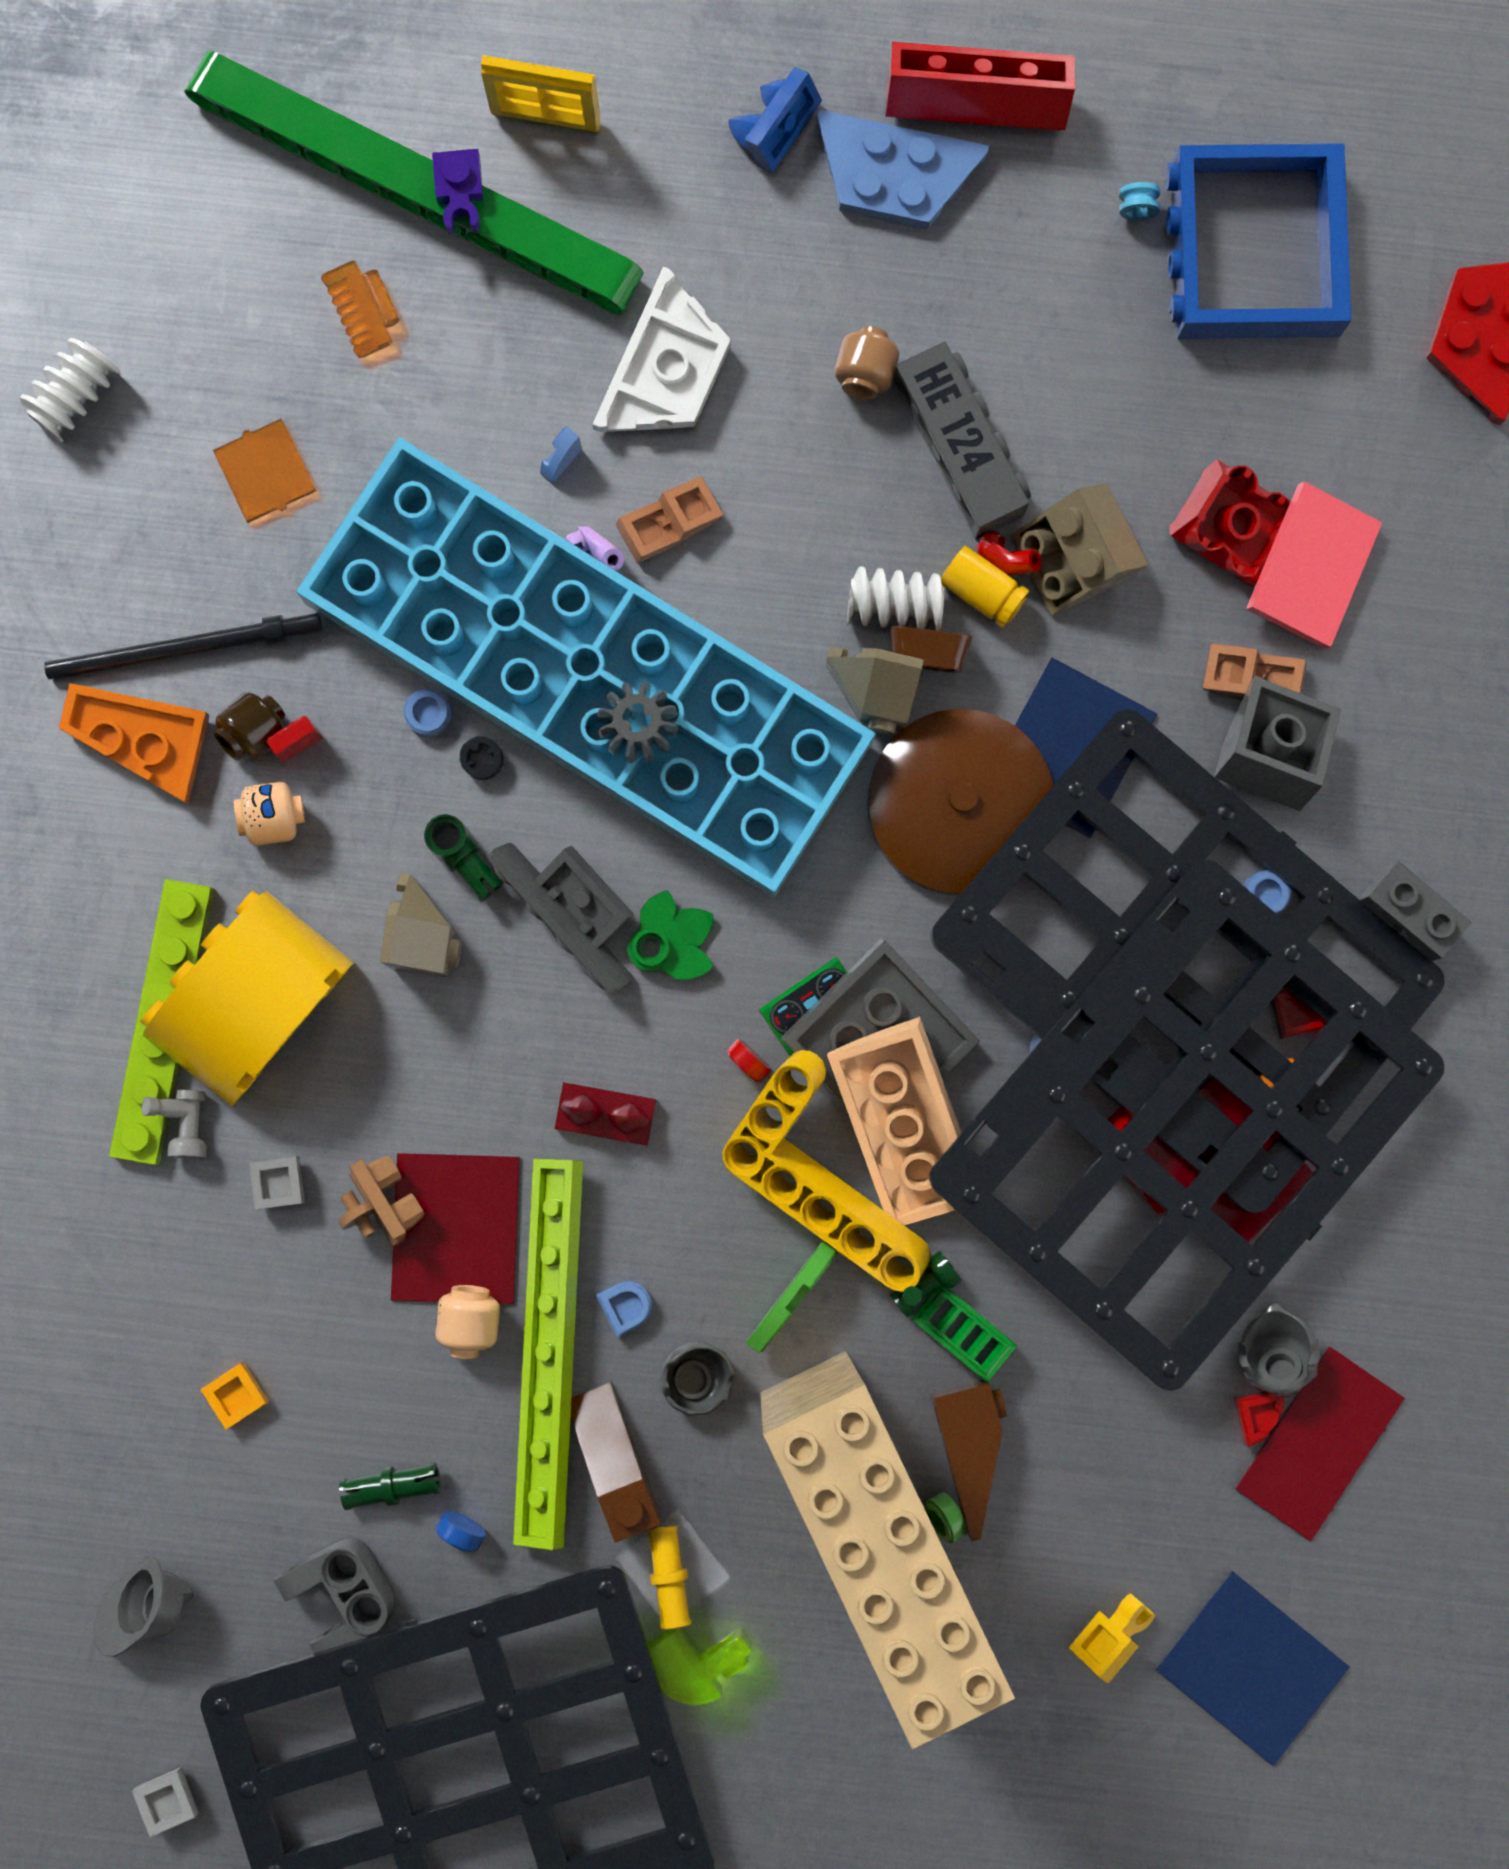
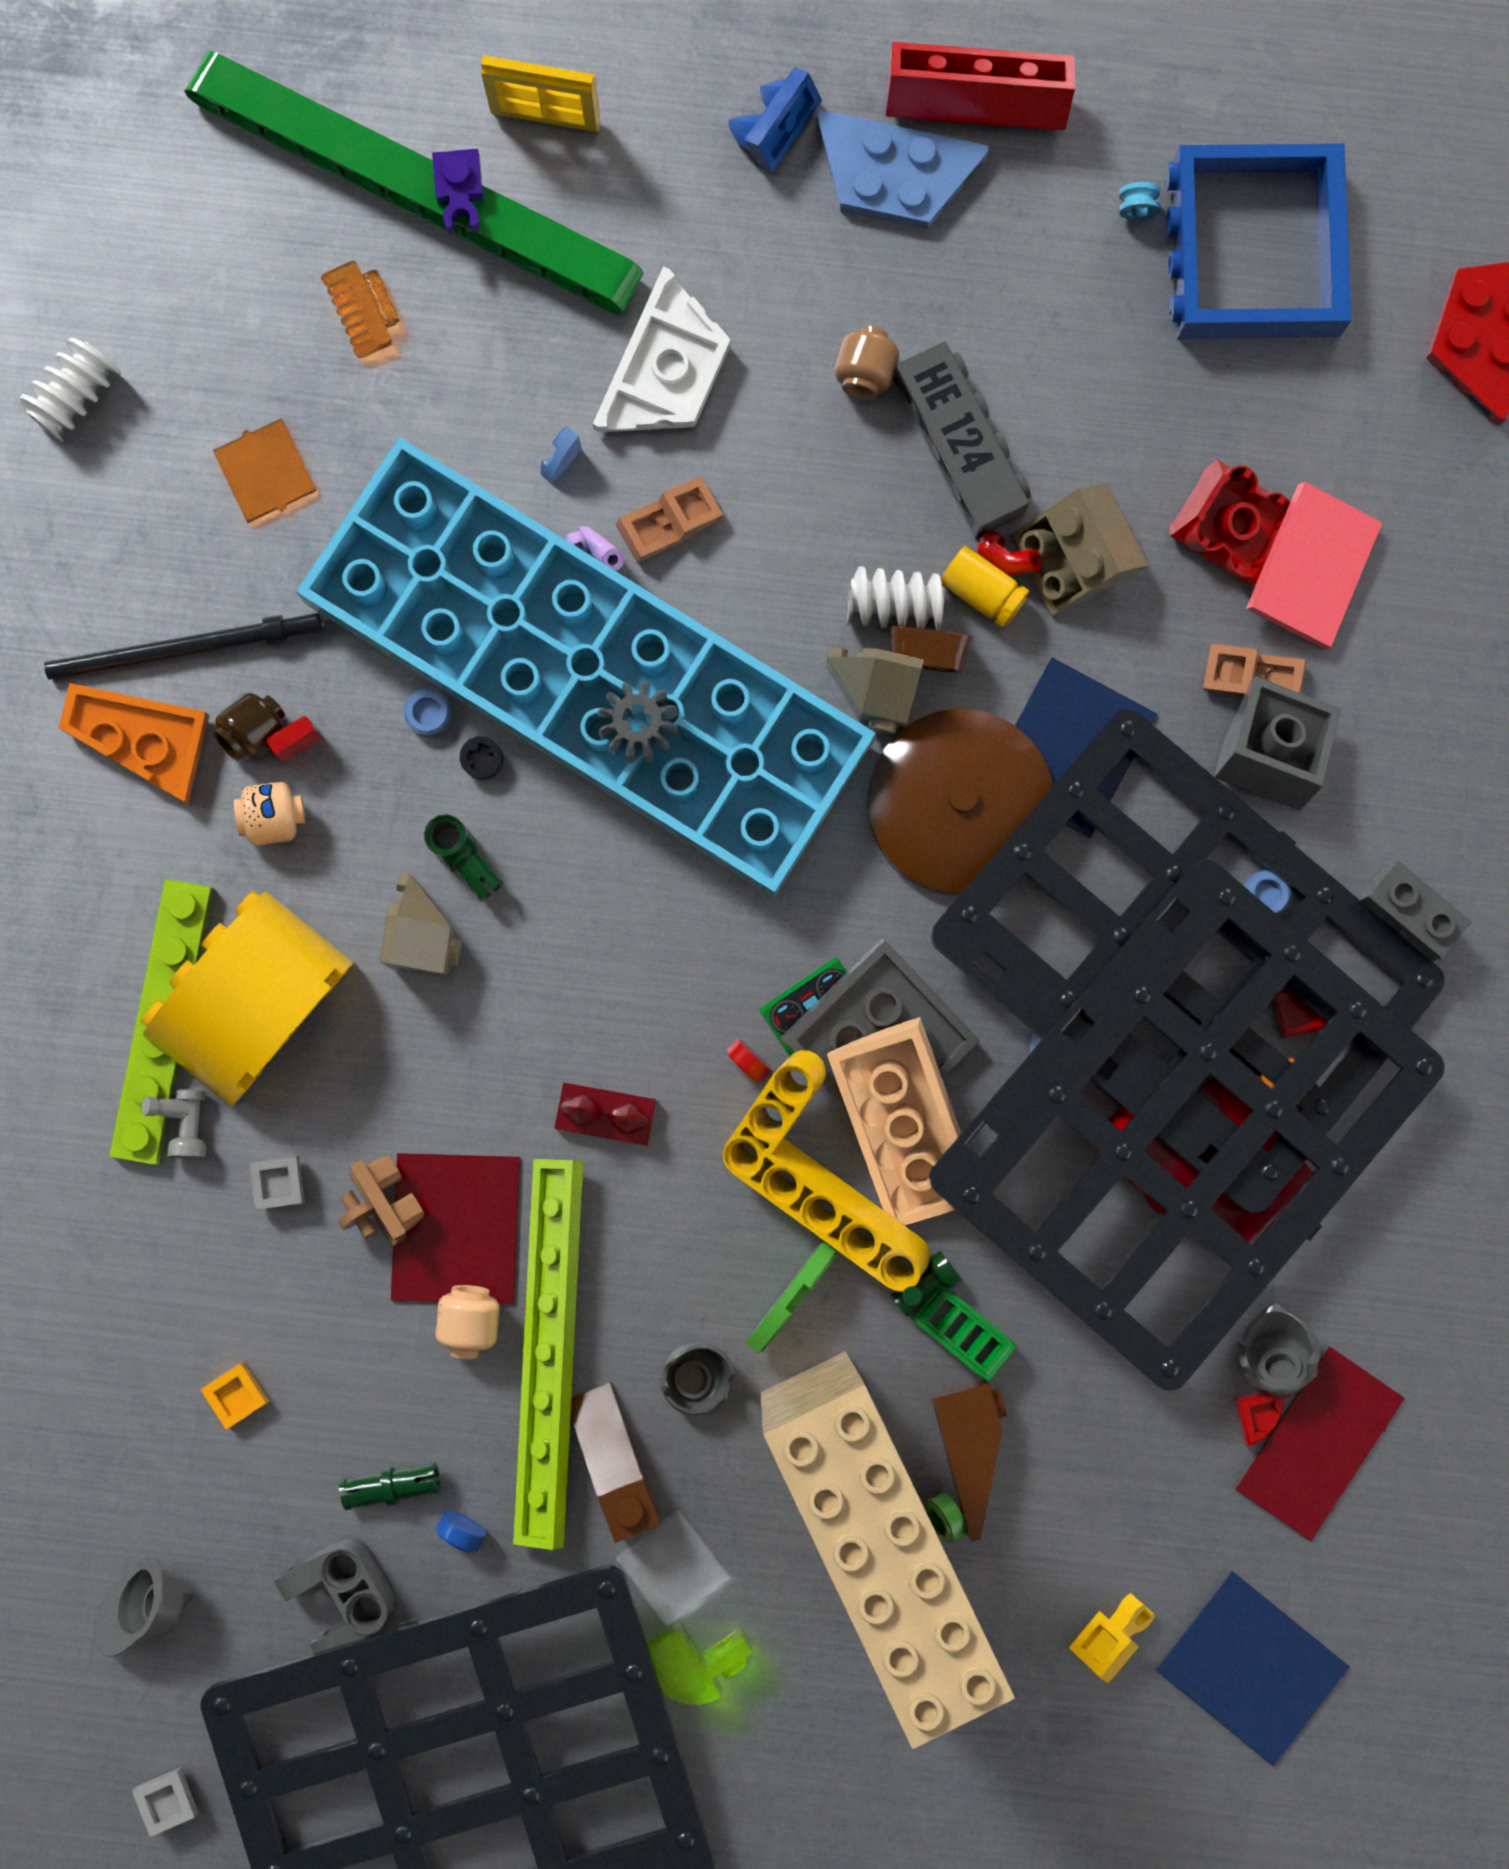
dark grey bracket [487,843,634,995] -> none
medium blue tile [596,1281,652,1338] -> none
green plate [627,890,713,980] -> none
yellow pin [647,1525,692,1629] -> none

